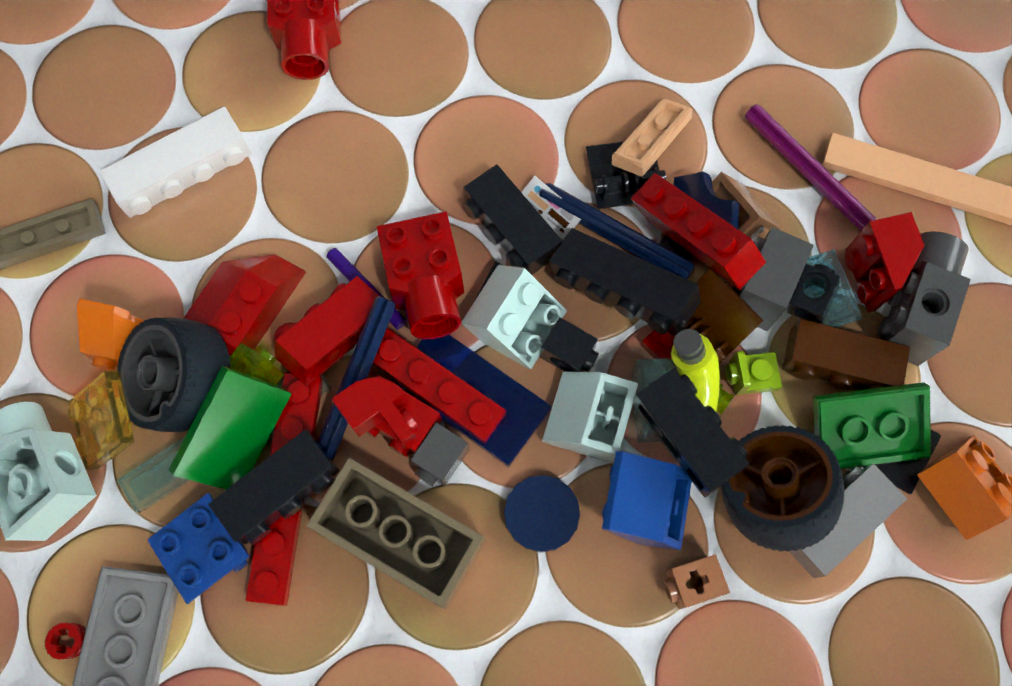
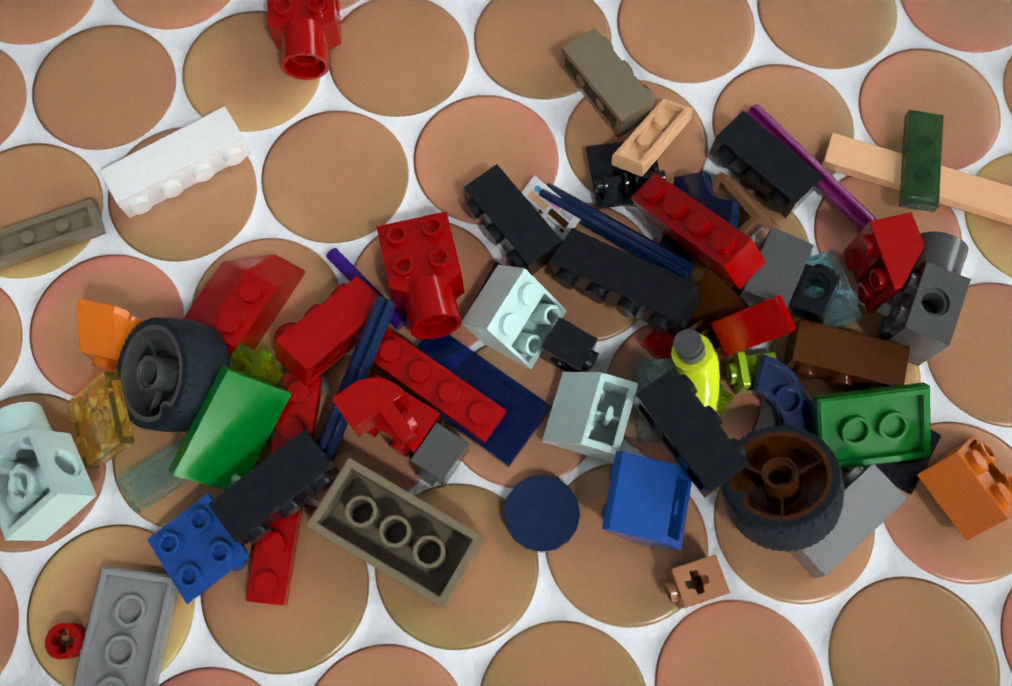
none -> dark tan brick [560,27,655,138]
none -> black brick [709,111,823,218]
none -> red tile [711,294,797,356]
none -> dark blue tile [749,354,814,434]
none -> clear green tile [899,110,944,212]

